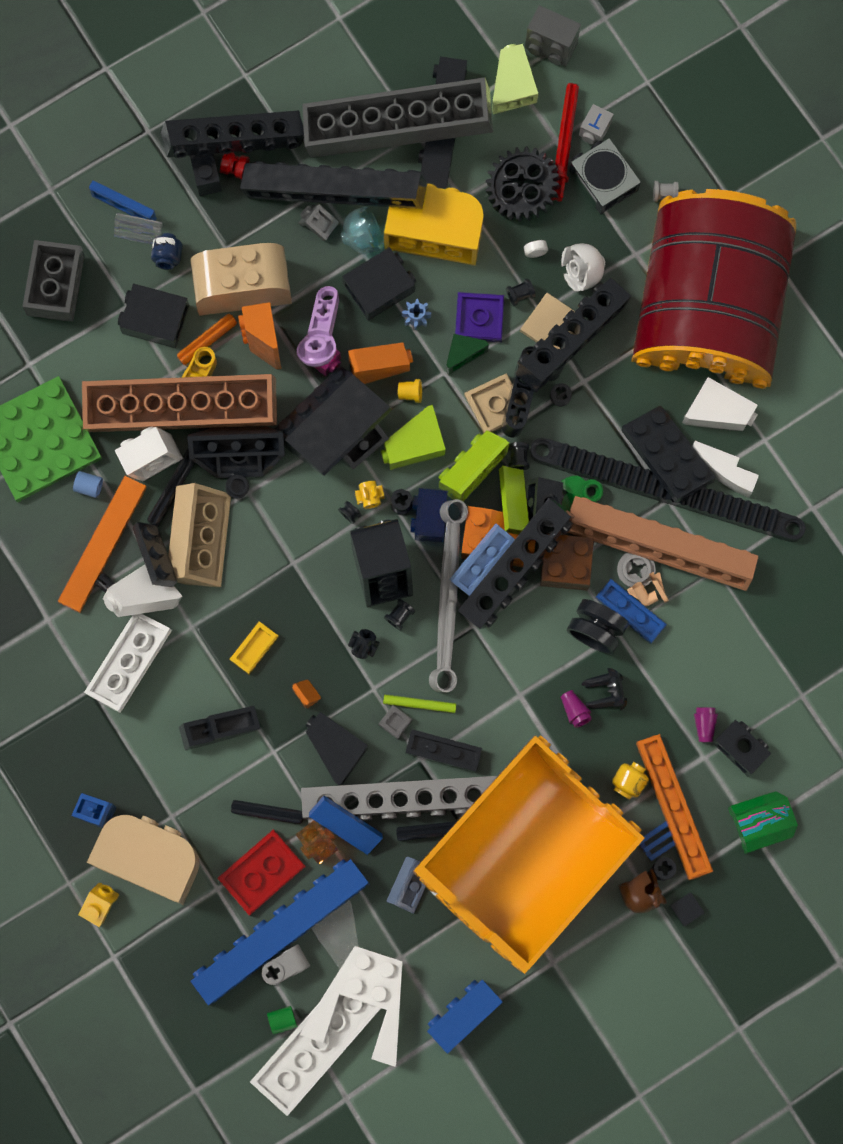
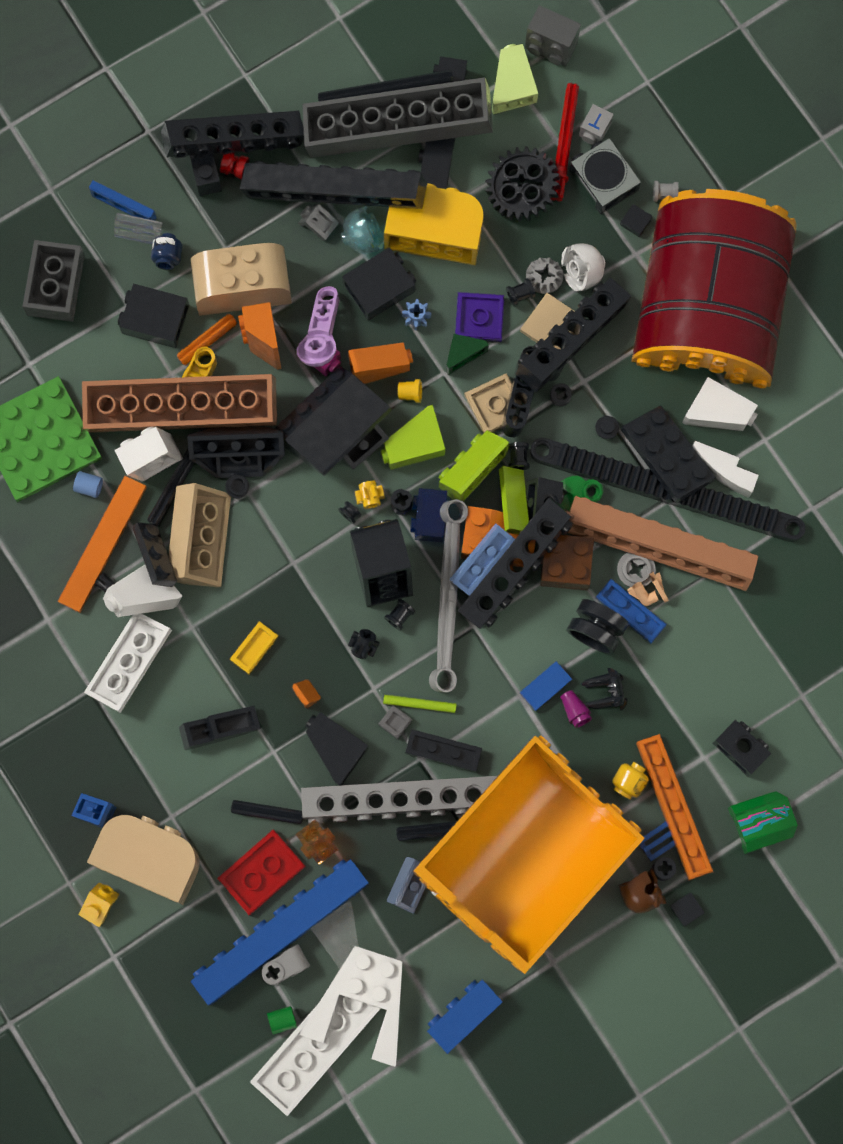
blue tile [309,796,383,855] -> none
white tile [524,240,548,258] -> none
magenta cone [694,707,718,742] -> none
none -> black axle [318,70,453,101]
none -> blue tile [519,661,572,712]
none -> light grey gear [526,257,563,294]
none -> black plate [595,416,619,439]
none -> black tile [620,204,652,237]

